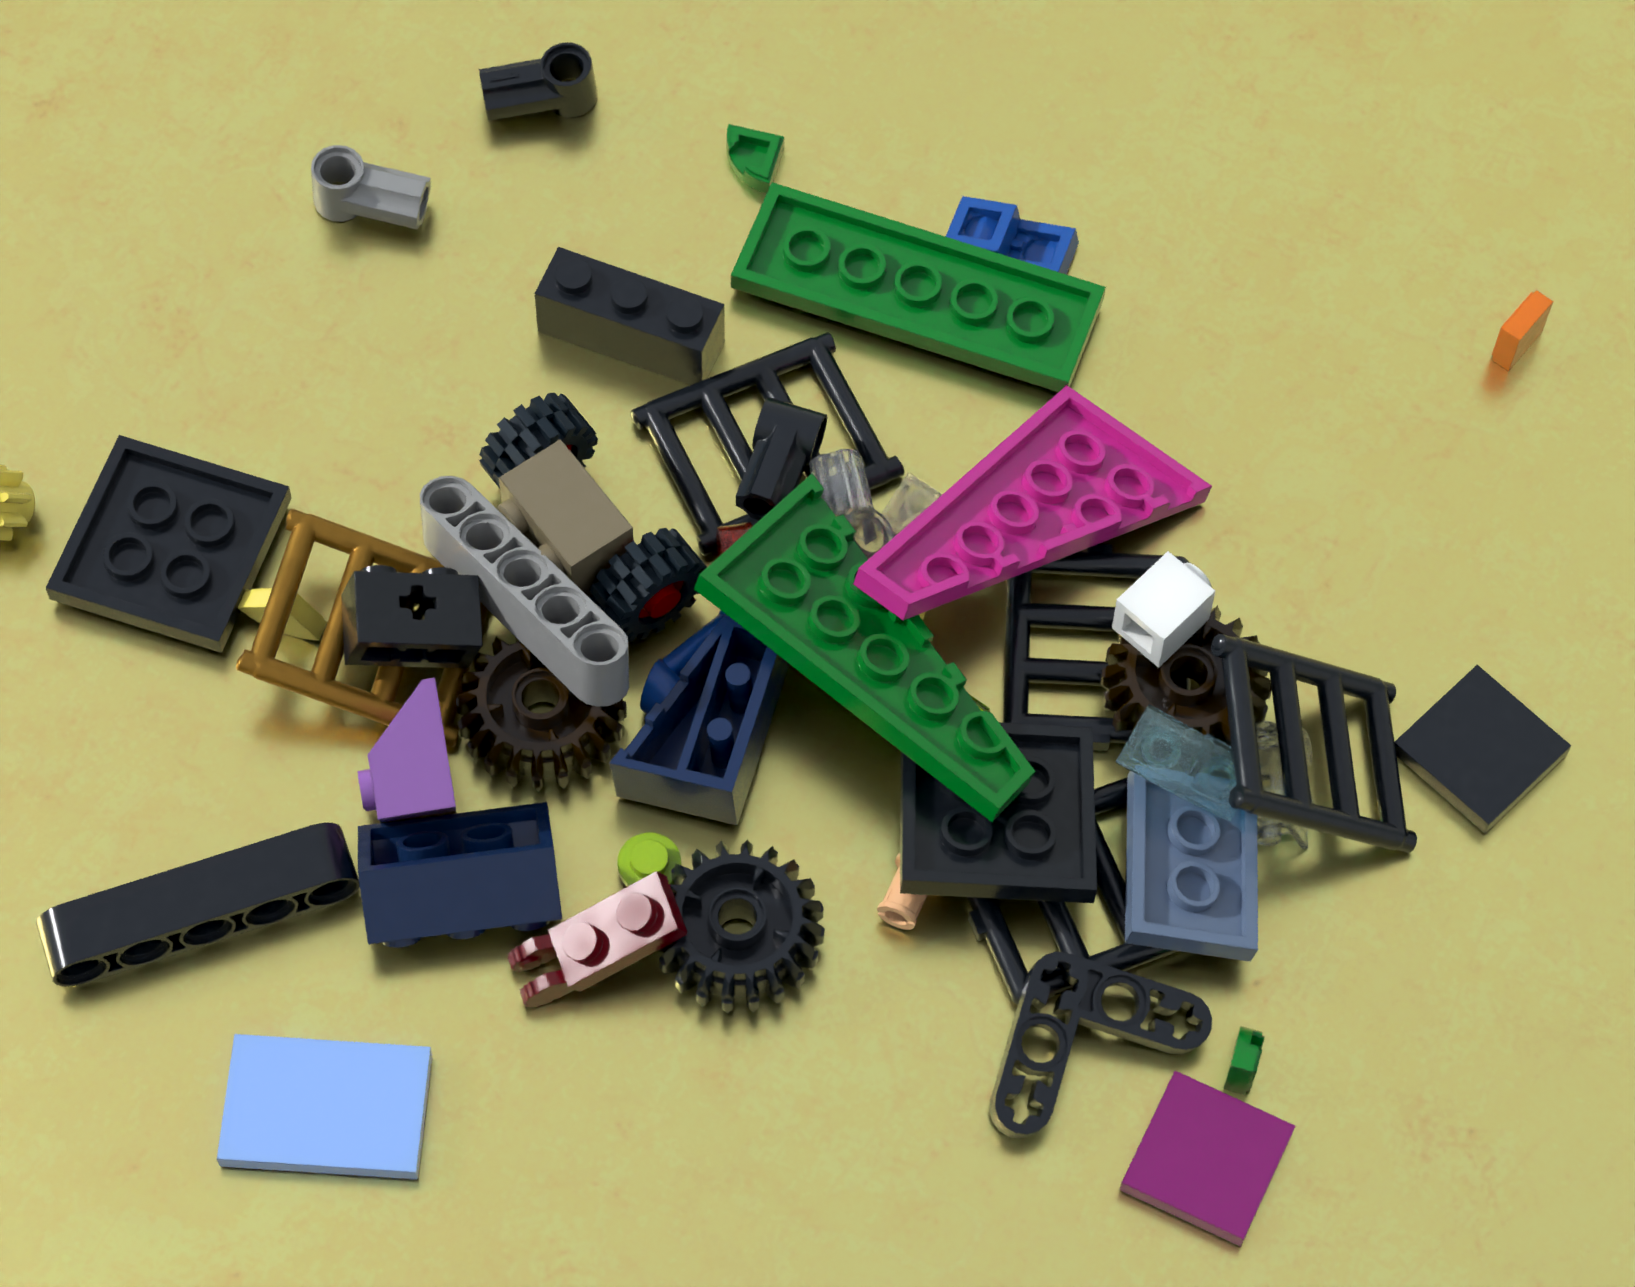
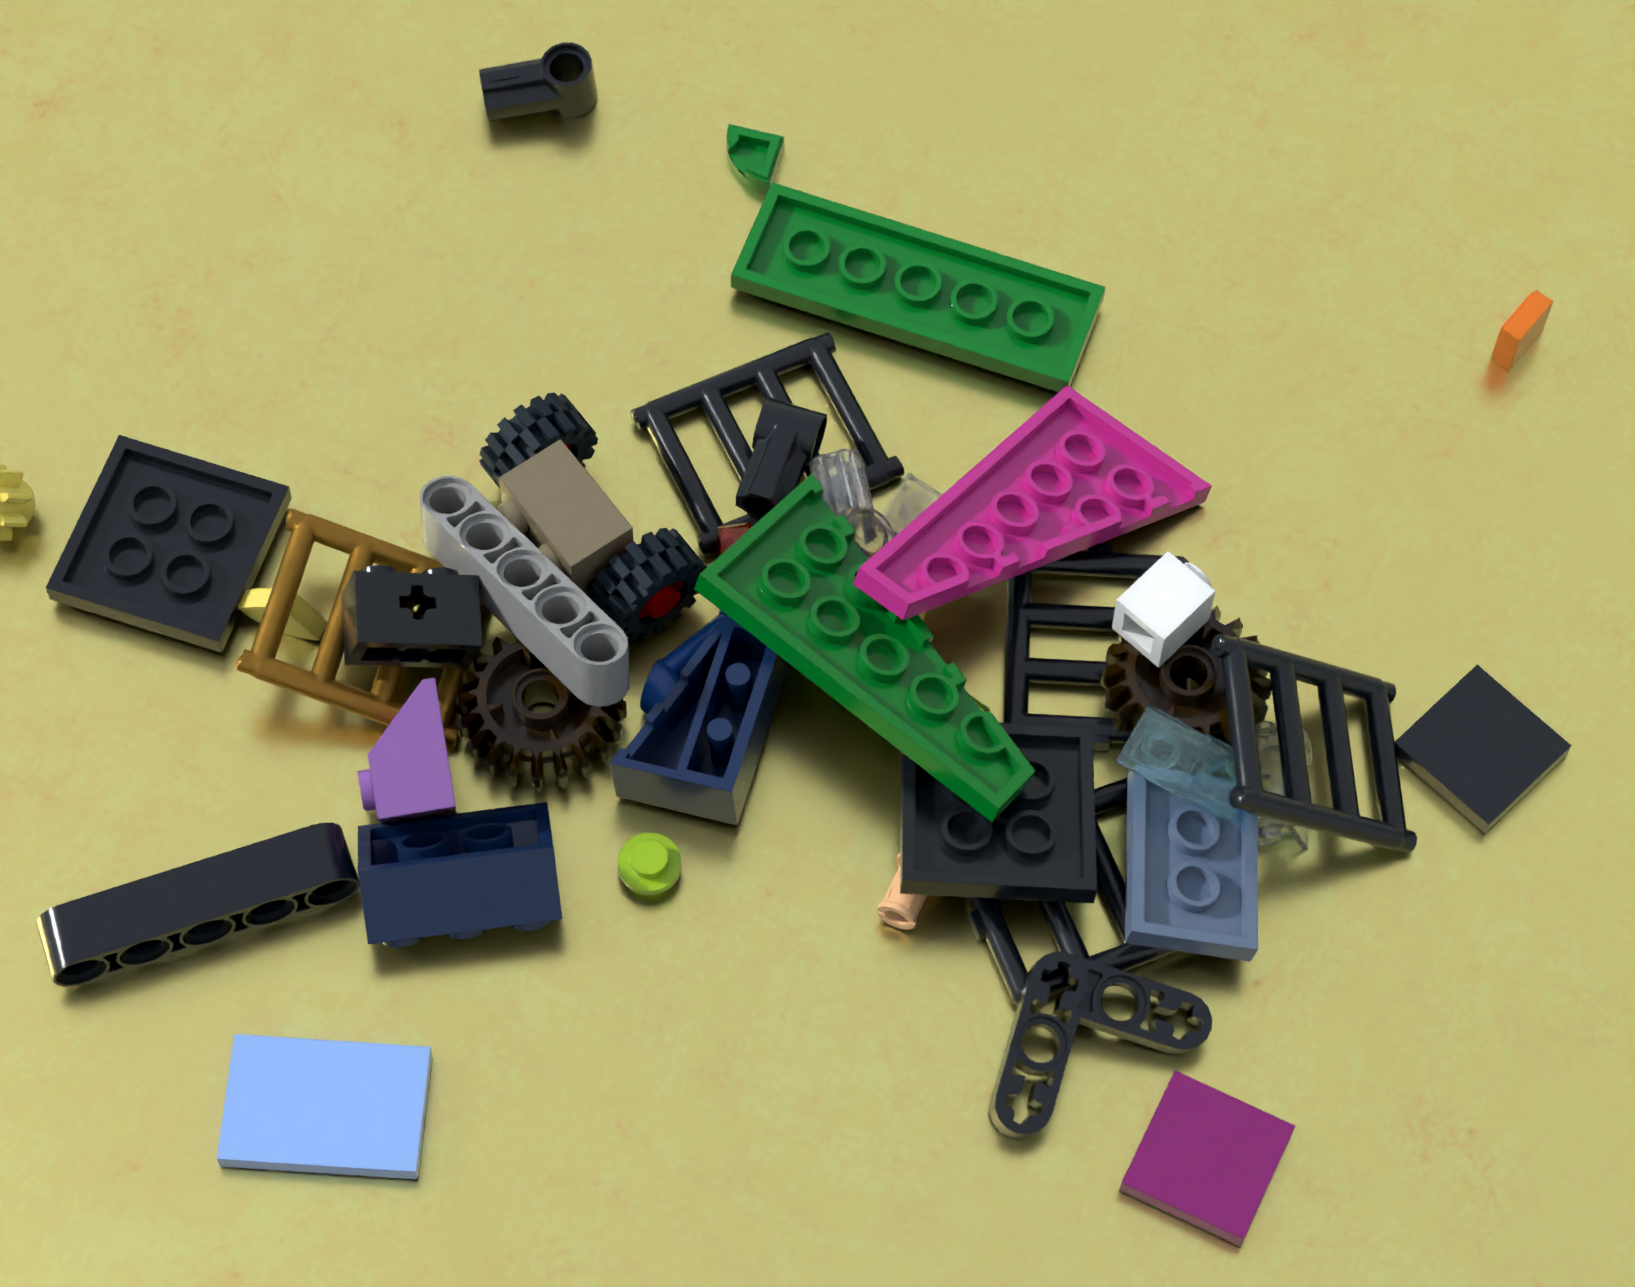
light grey piece [311,145,431,229] -> none
hinge [507,871,688,1008] -> none
black brick [534,247,725,385] -> none
black gear [657,839,825,1014] -> none
blue slope [945,196,1079,275] -> none
green tile [1223,1026,1265,1095] -> none

